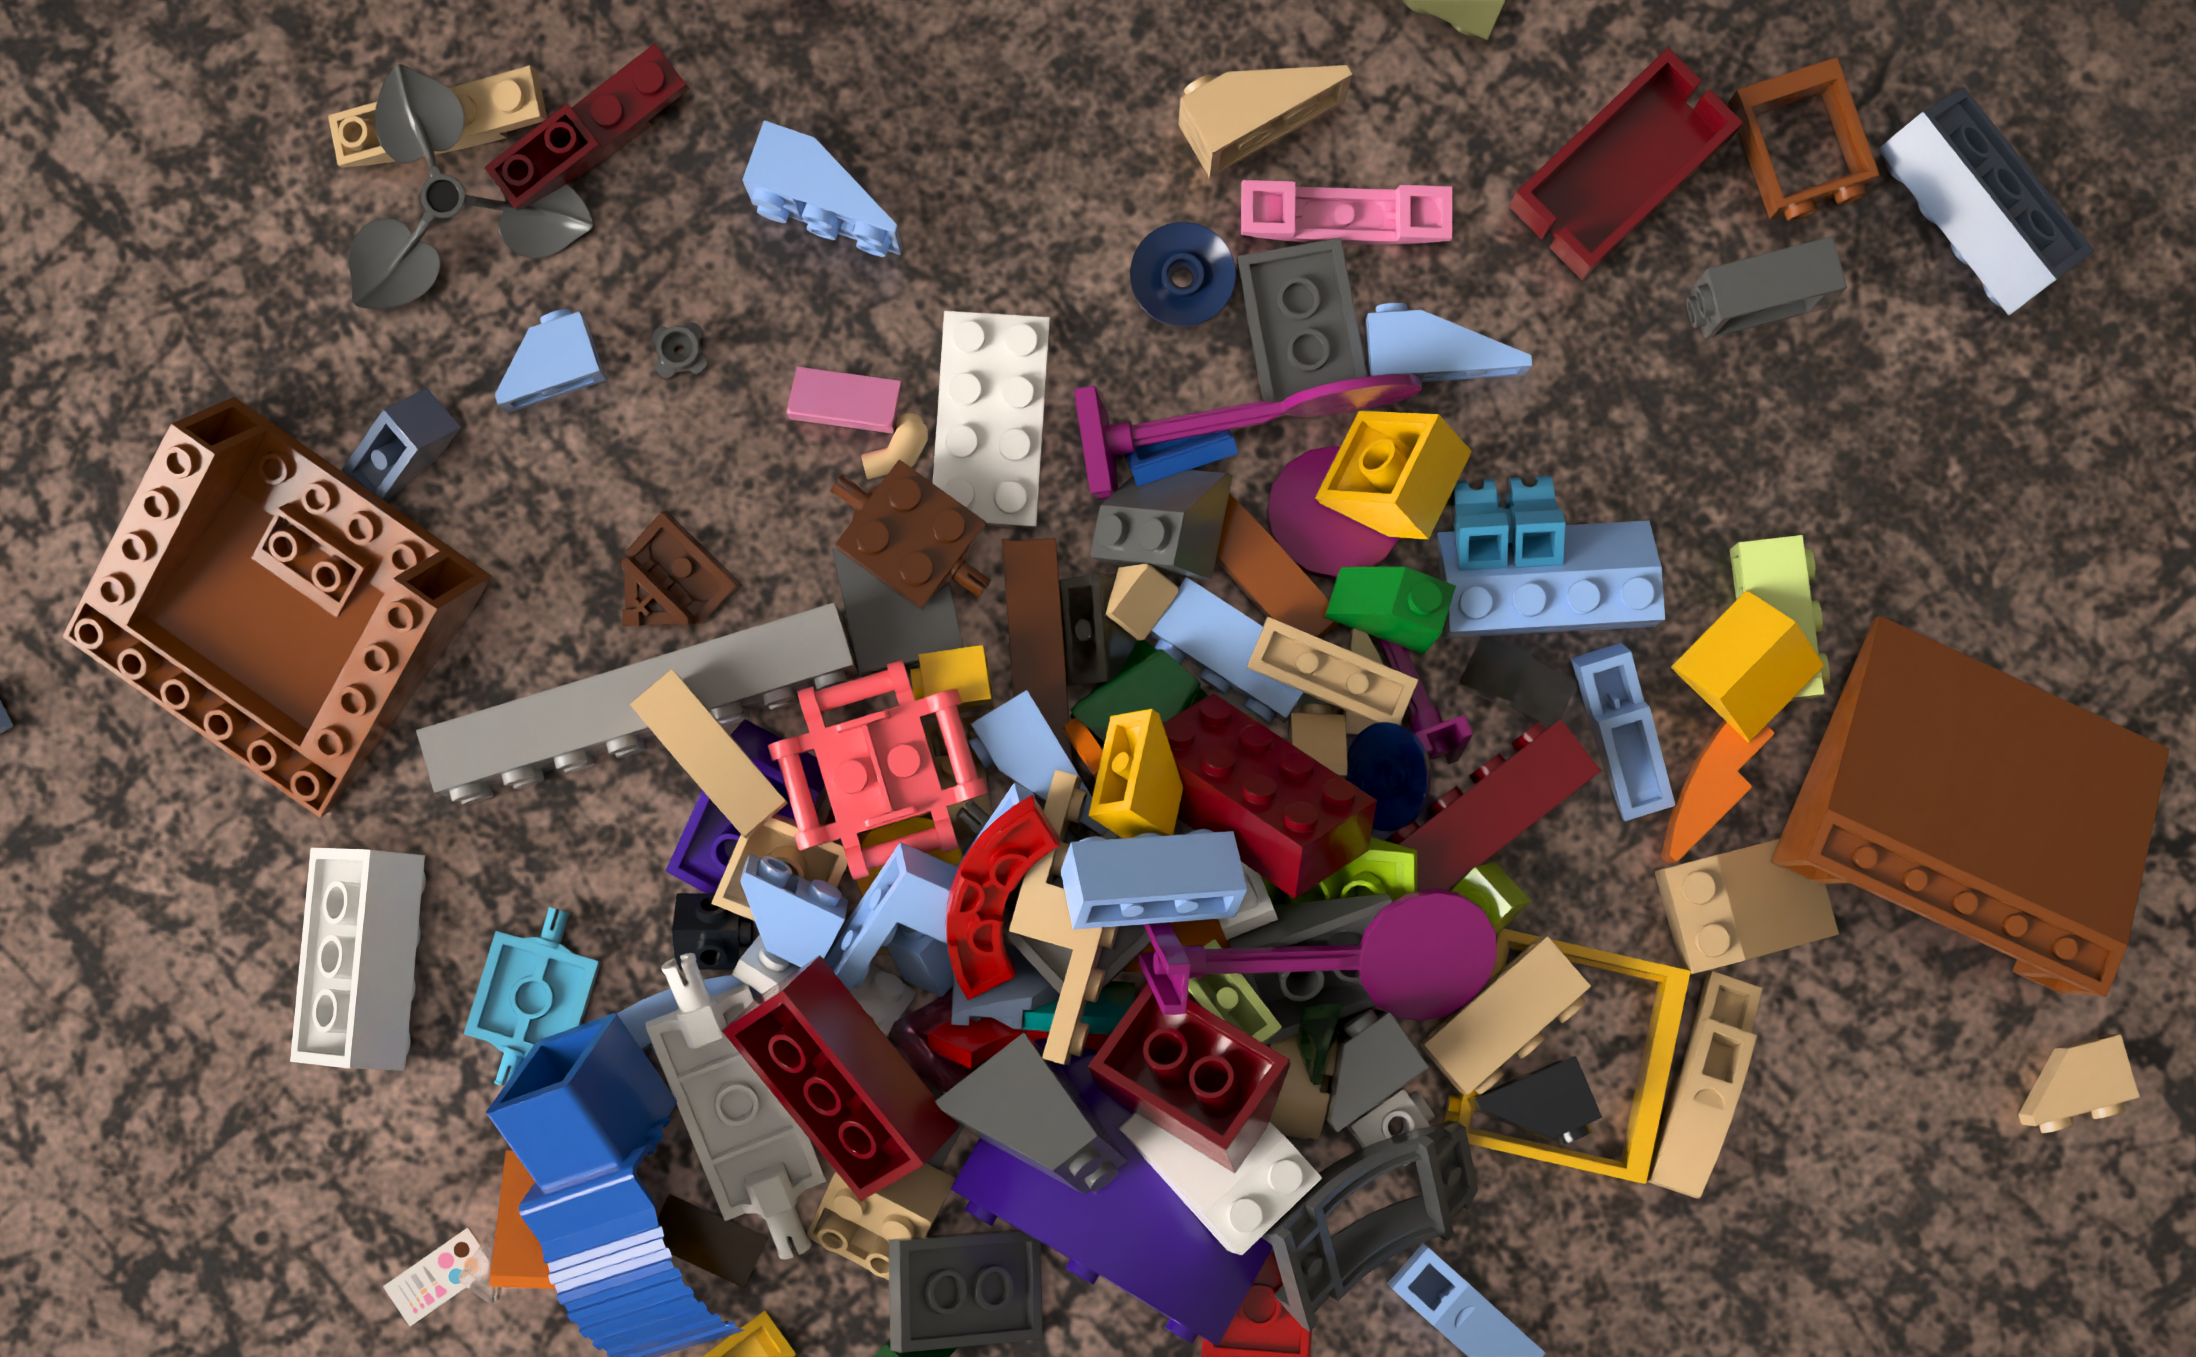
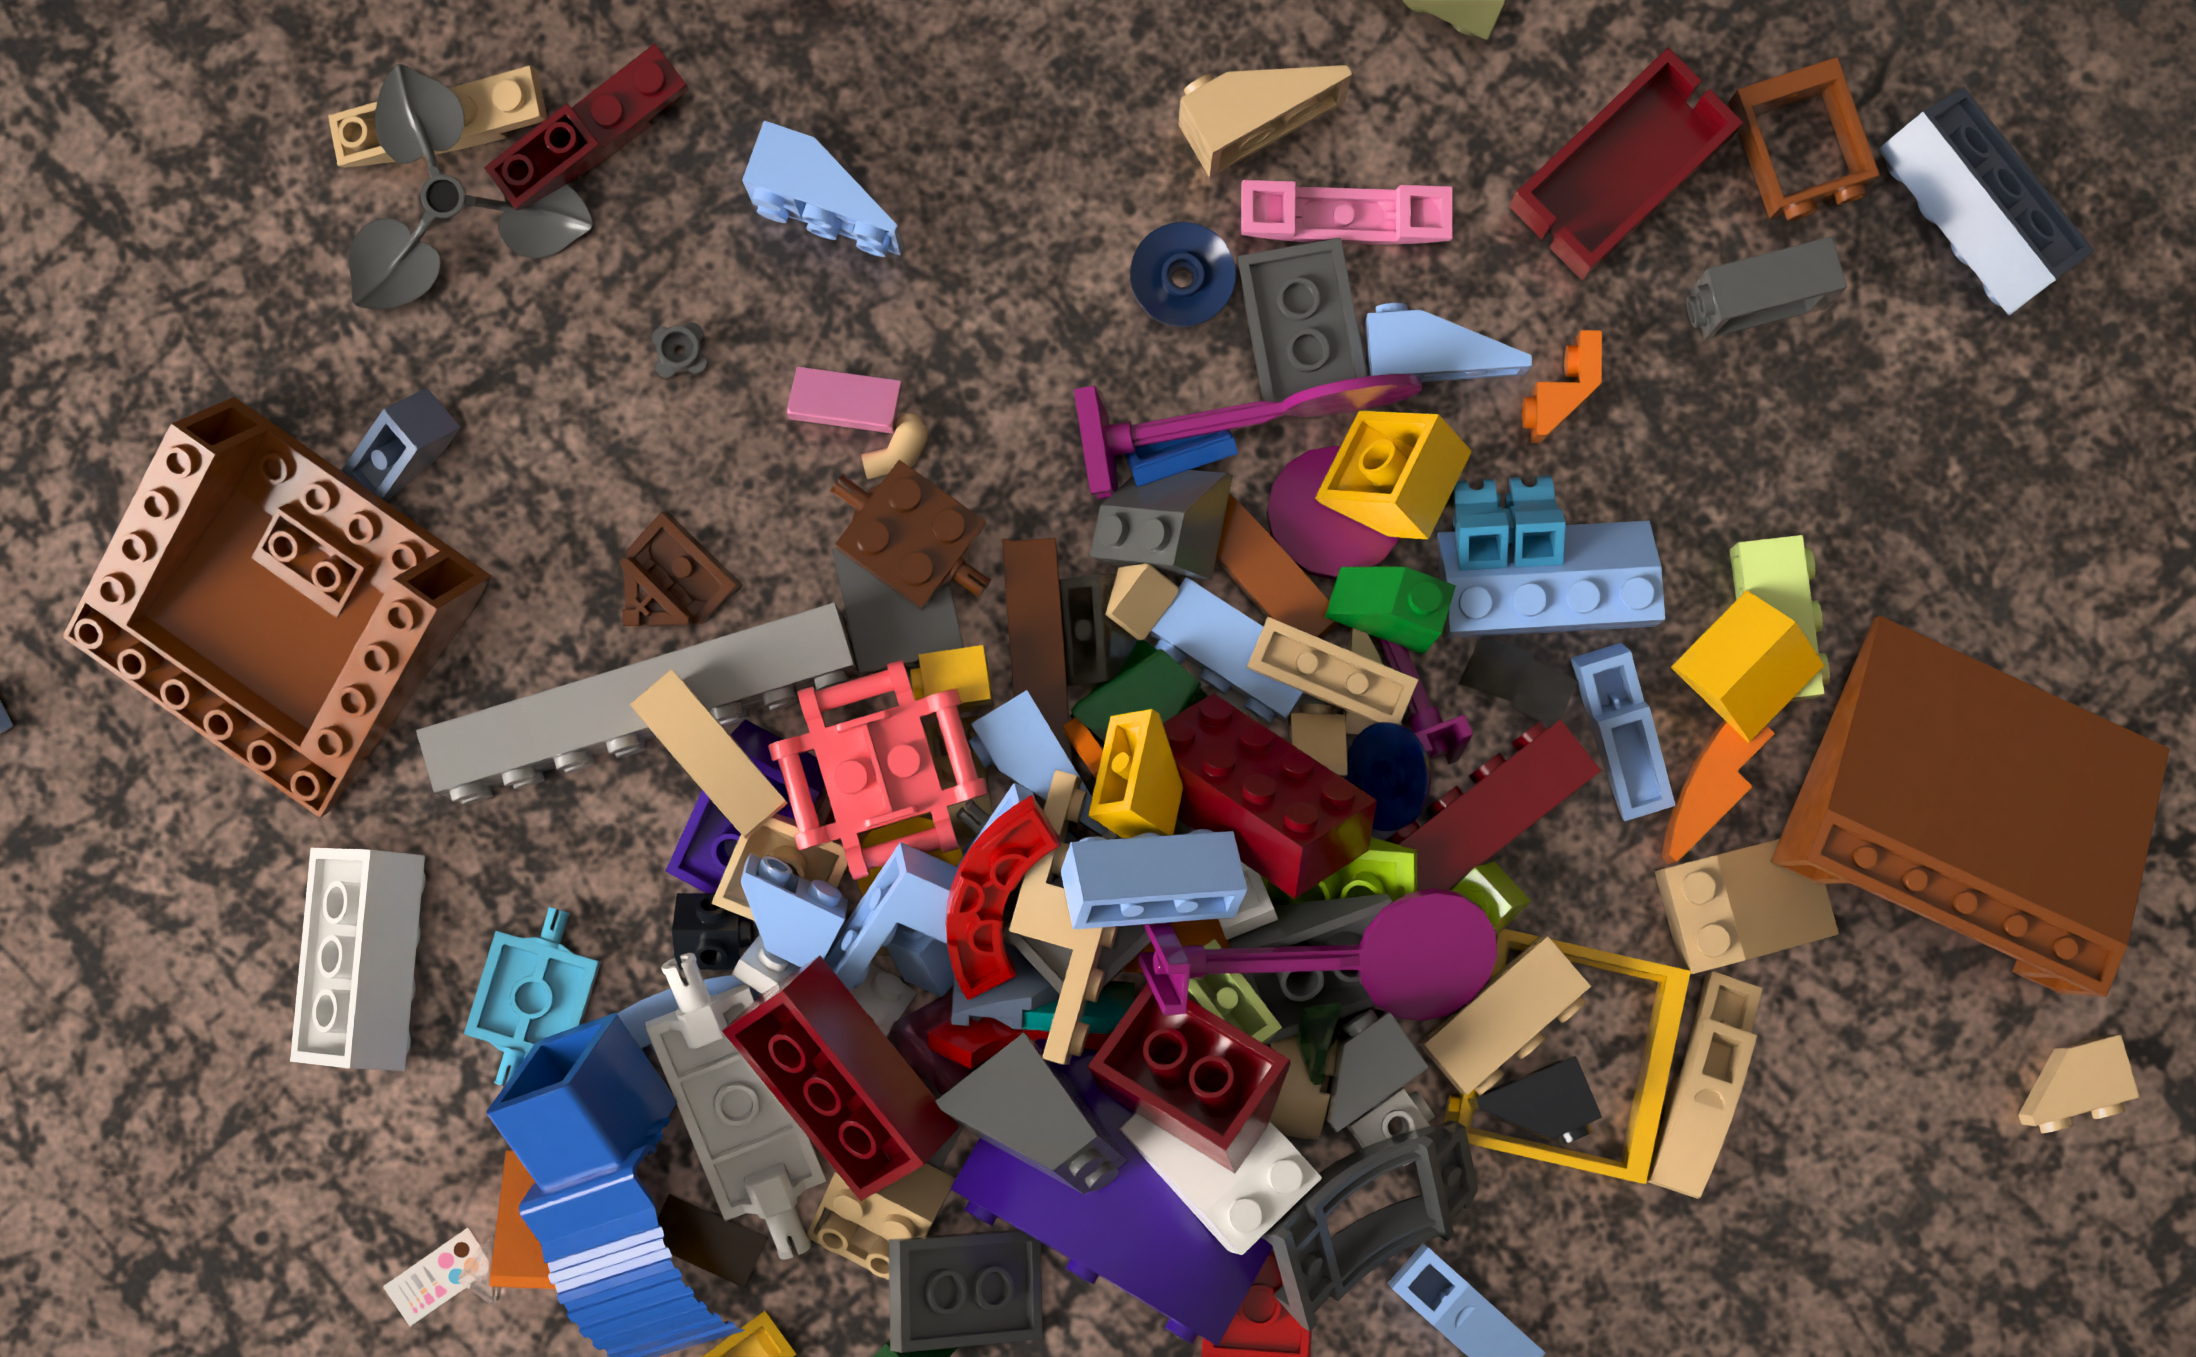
light blue slope [495,309,607,413] -> none
white plate [933,311,1050,529] -> none
none -> orange slope [1522,330,1602,443]

